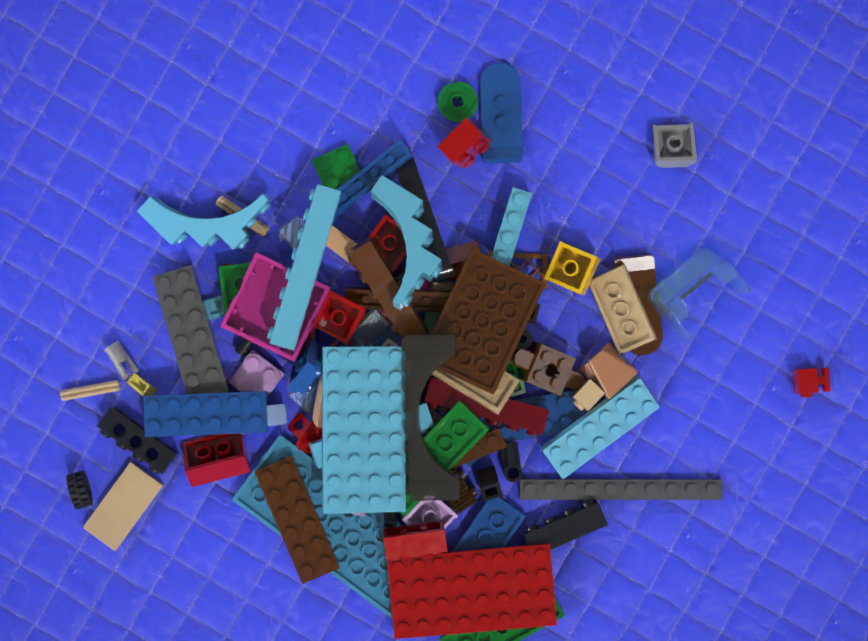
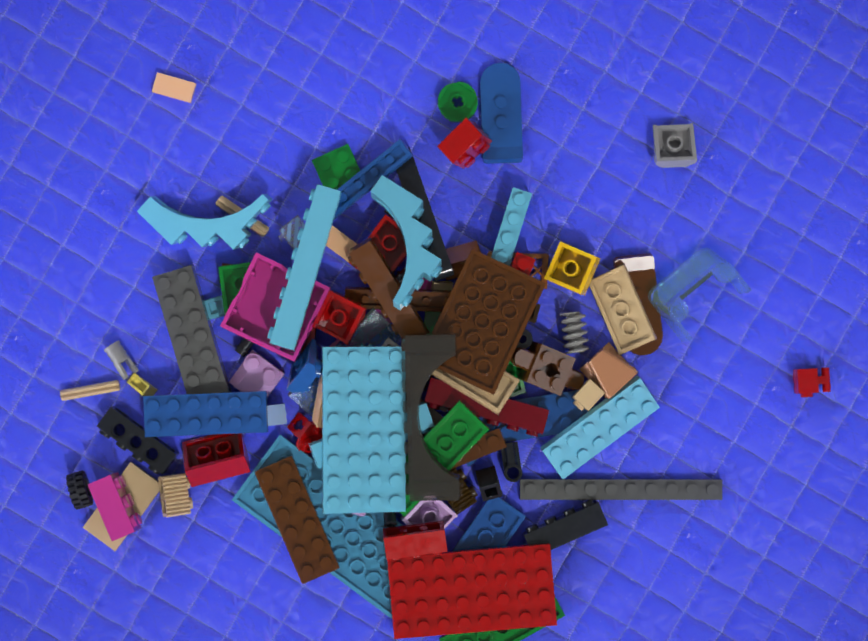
none -> dark pink brick [87,472,142,541]
none -> light nougat tile [152,72,197,103]
none -> tan brick [158,473,193,517]
none -> red brick [510,252,536,276]
none -> light grey piece [560,312,589,354]

